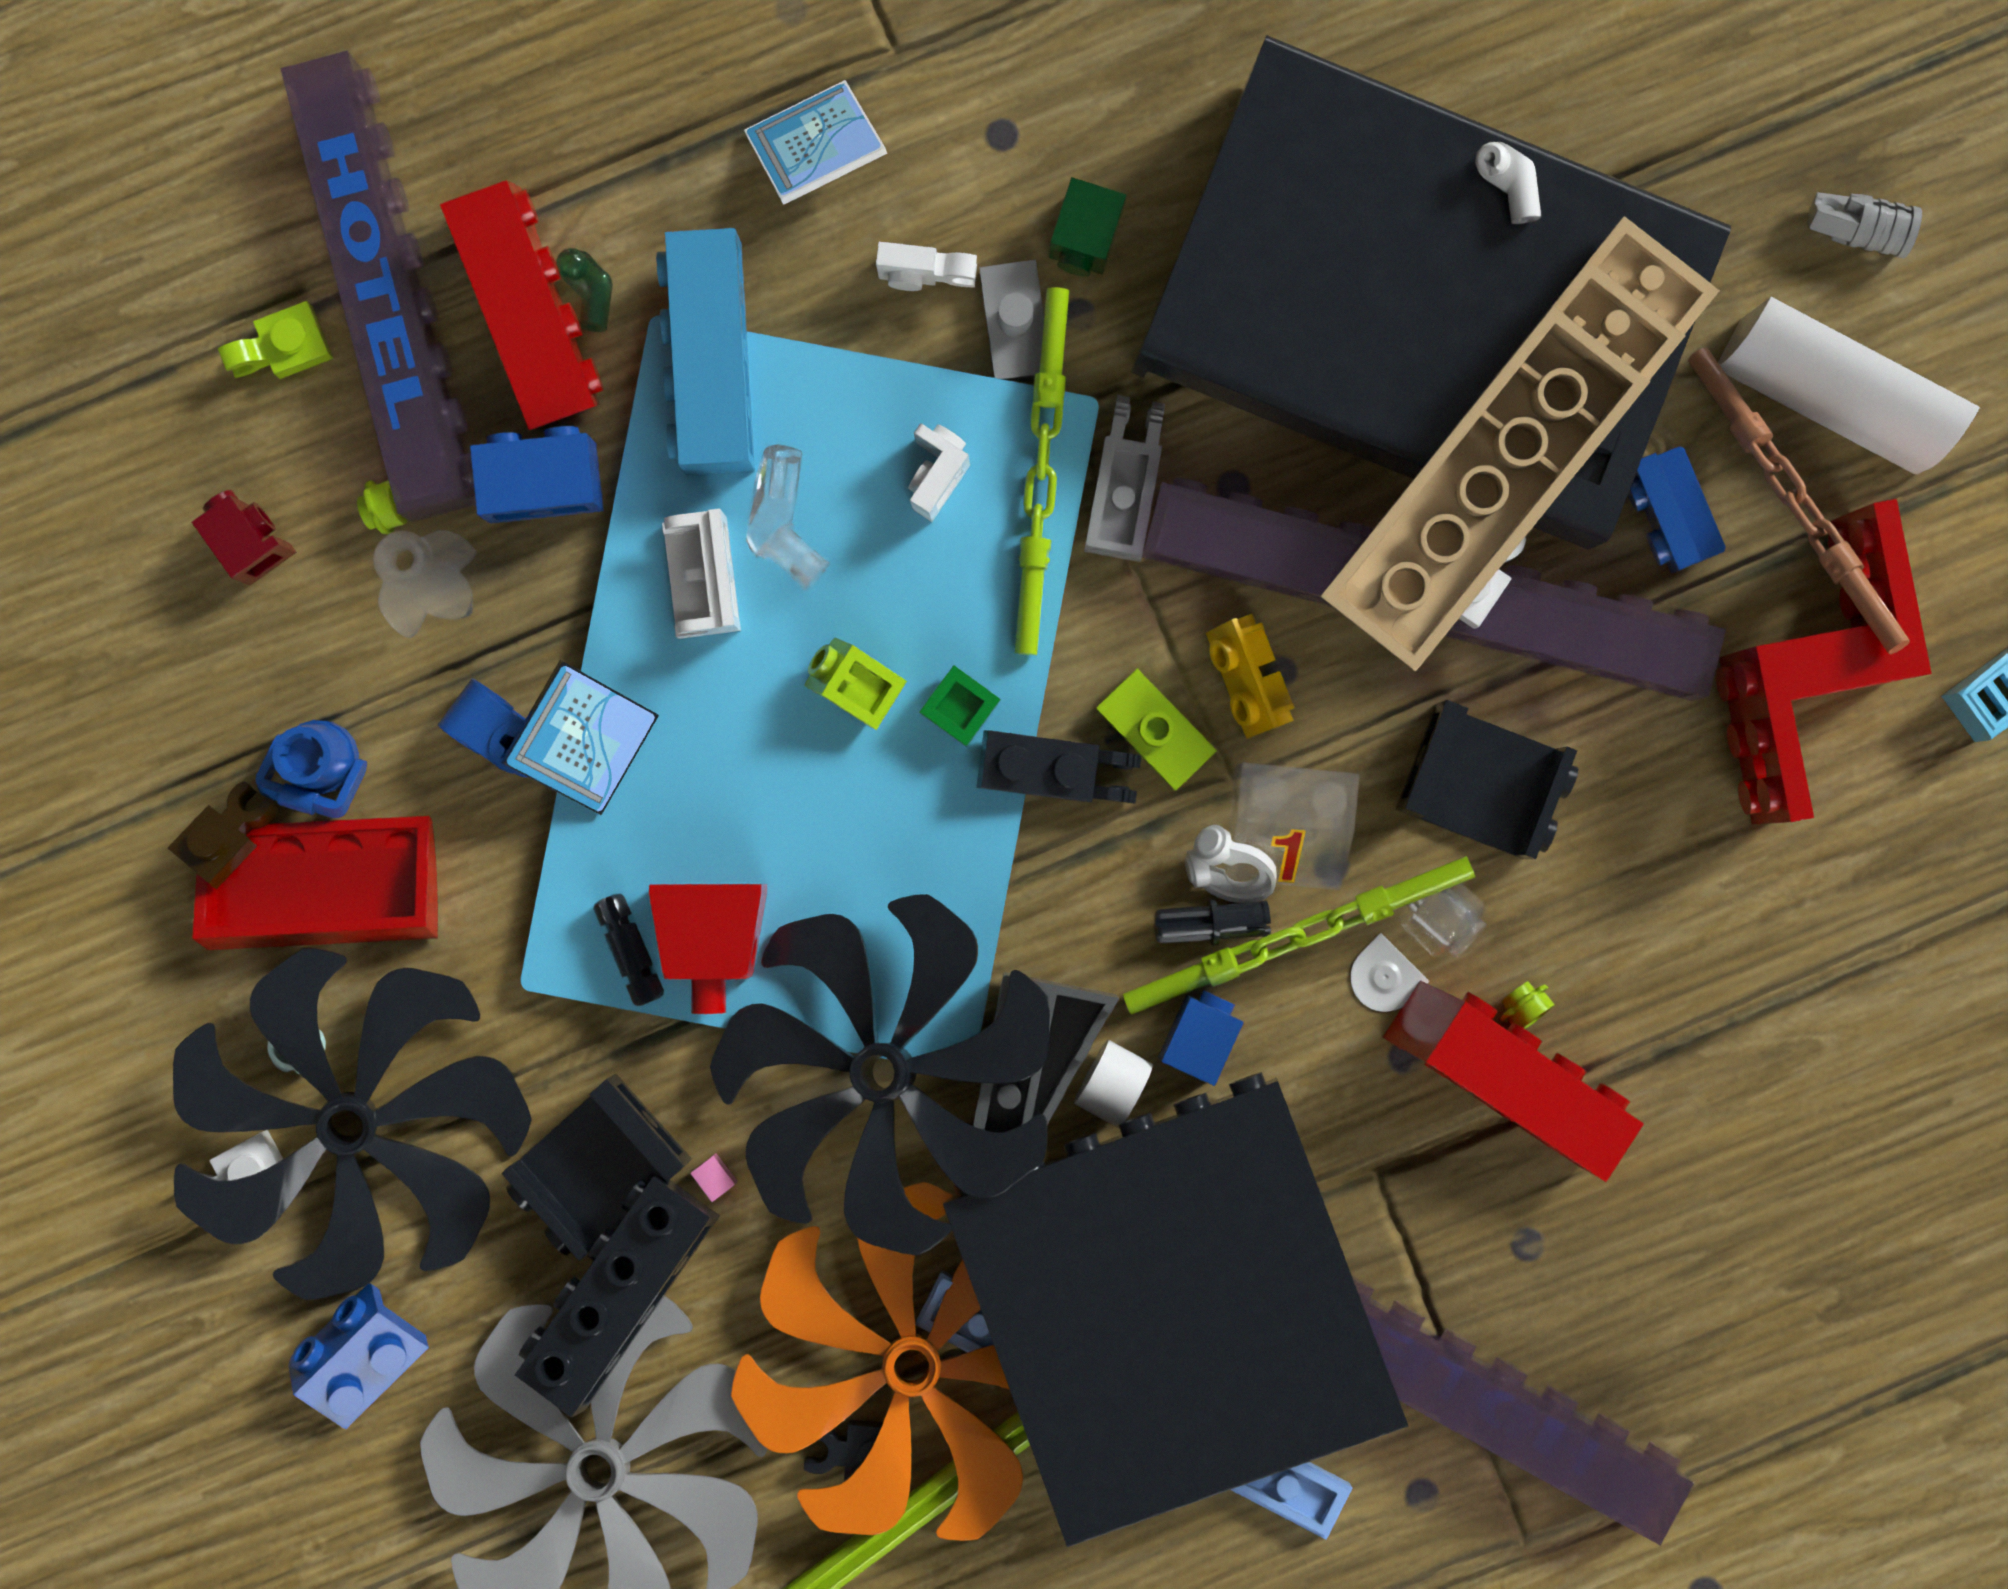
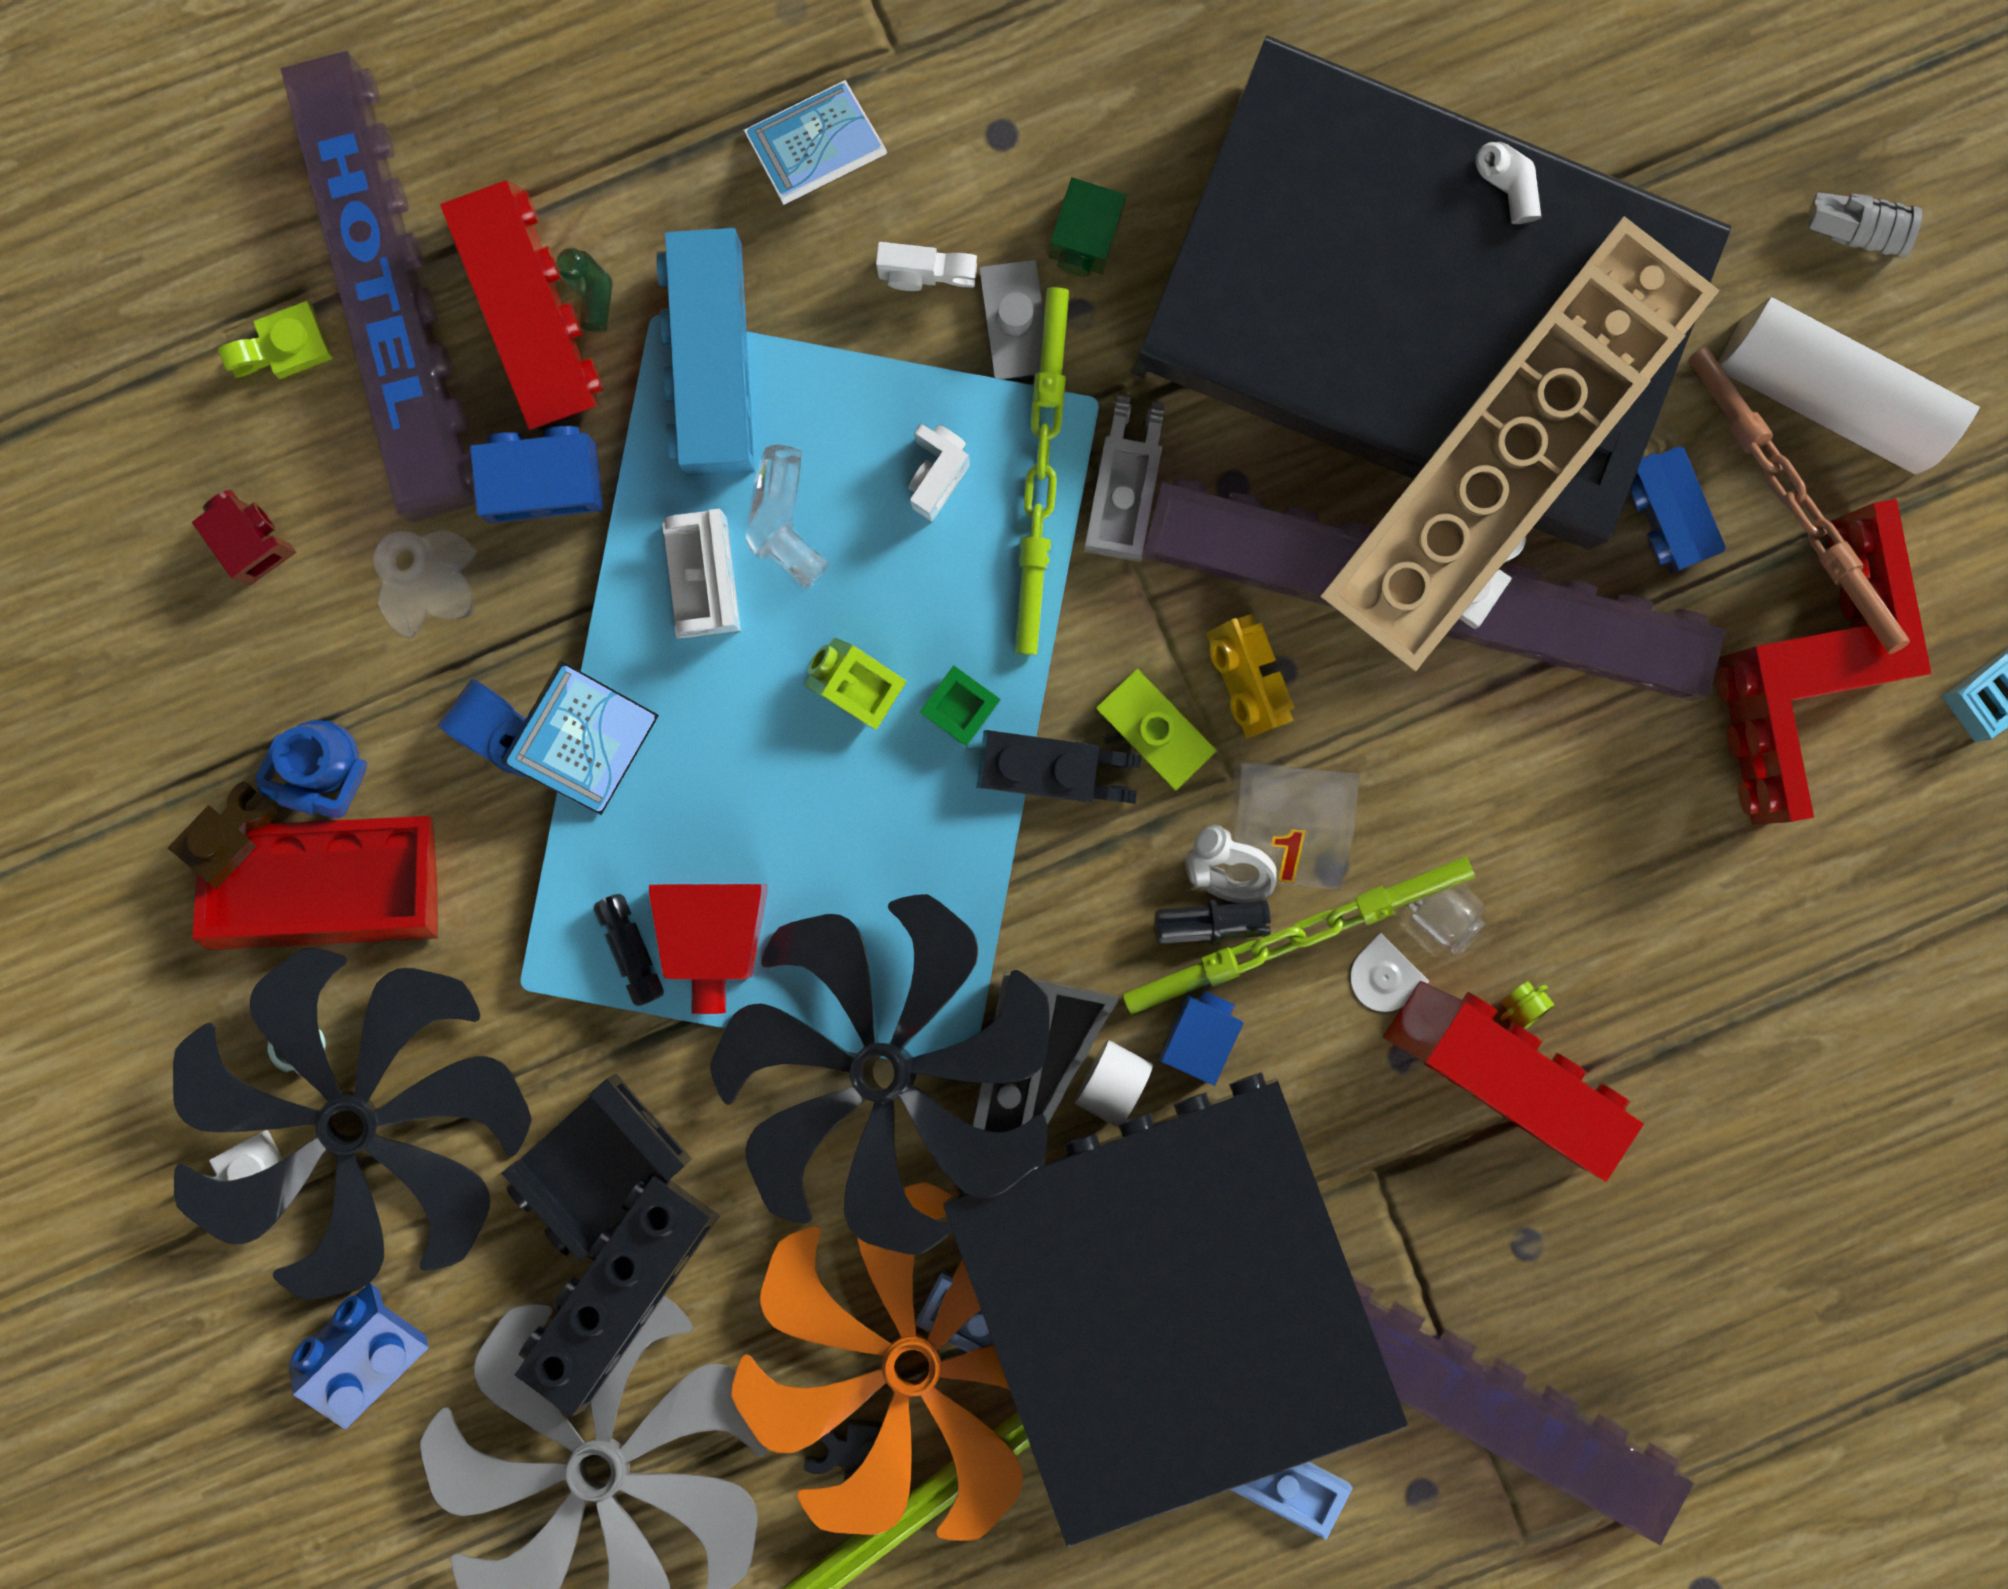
lime plate [357,480,407,535] -> none
bright pink piece [690,1153,738,1202] -> none
black panel [1395,700,1579,859] -> none

